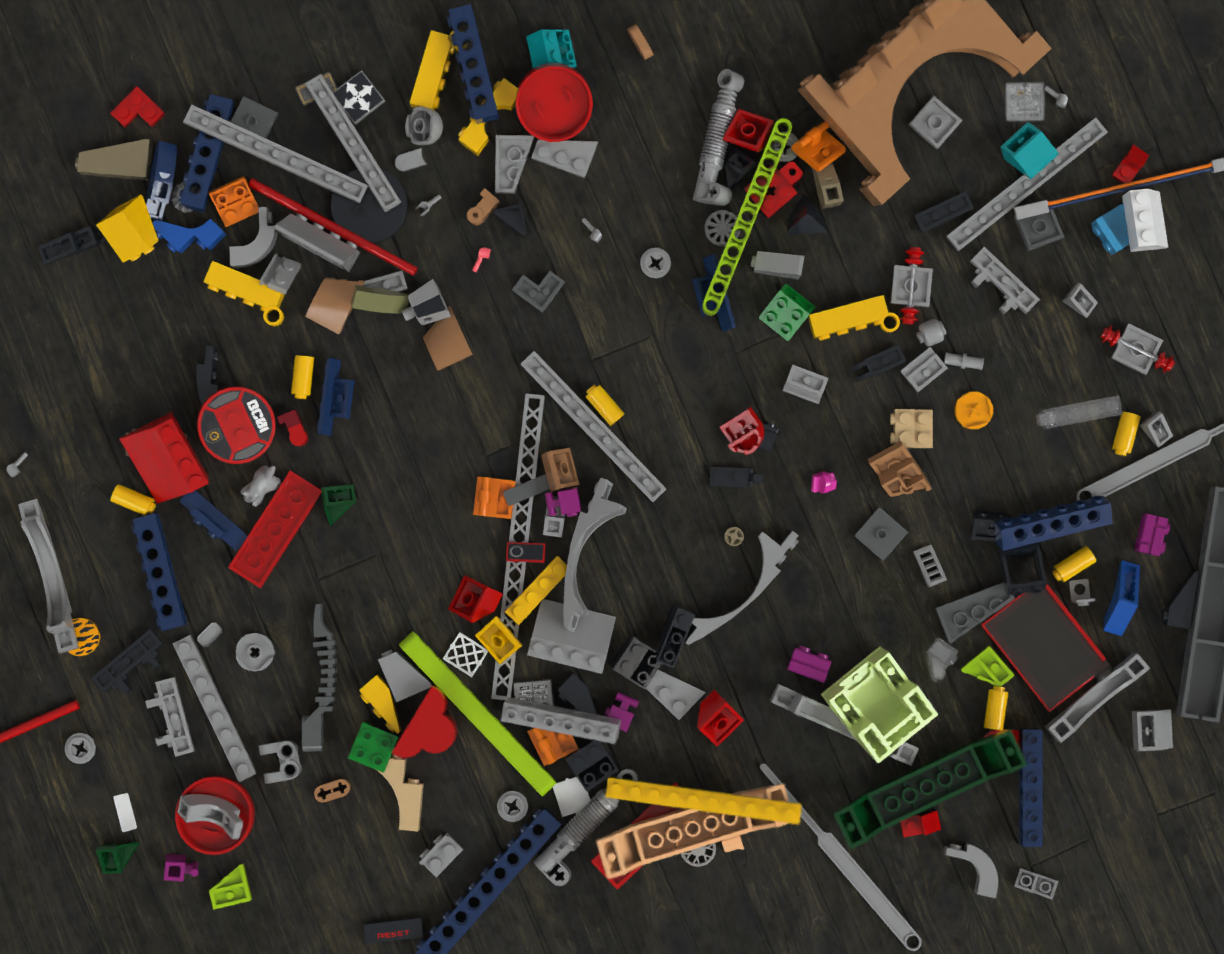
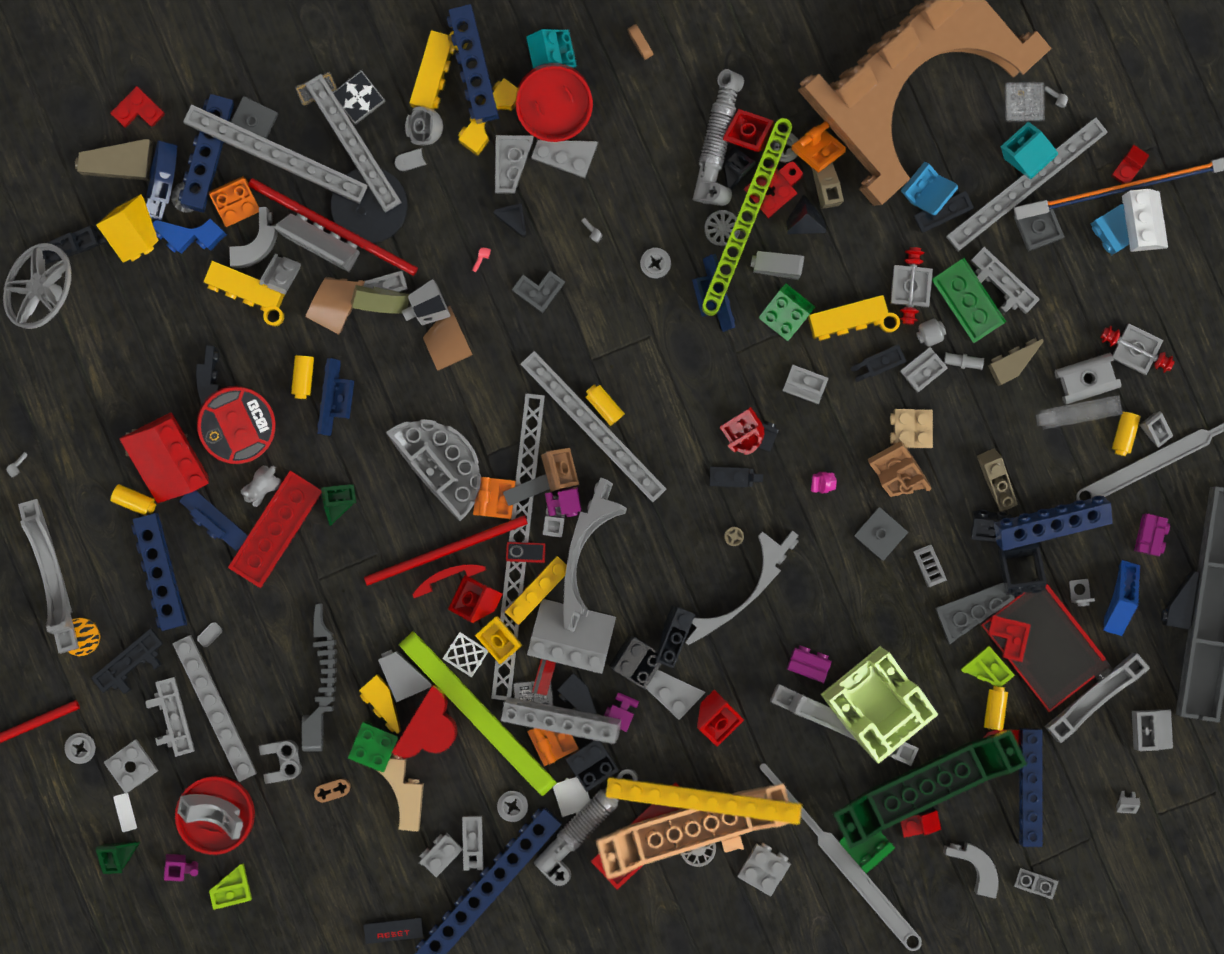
light grey plate [236,633,275,671] -> none
leg [277,409,308,447] -> none
light grey hand [416,194,441,216] -> none
medium nougat leg [467,188,500,225] -> none
light grey tile [908,96,962,150] -> none
clear slope [926,637,958,683] -> none
light orange tile [954,392,993,429] -> none
yellow brick [1052,546,1096,582] -> none
light grey slope [1063,283,1098,318] -> none
none -> light grey wheel [3,243,71,329]
none -> light grey piece [103,739,159,794]
none -> red piece [364,515,528,586]
none -> light grey brick [386,420,481,521]
none -> red slope [413,565,487,598]
none -> light grey plate [462,816,483,871]
none -> red sticker [532,659,556,696]
none -> light grey plate [737,842,791,896]
none -> green bracket [839,832,895,873]
none -> dark azure bracket [901,162,958,215]
none -> green plate [932,258,1006,343]
none -> dark tan slope [977,448,1018,511]
none -> dark tan slope [988,338,1044,386]
none -> red plate [988,615,1031,662]
none -> light grey piece [1055,353,1121,405]
none -> light grey tile [1116,791,1140,813]

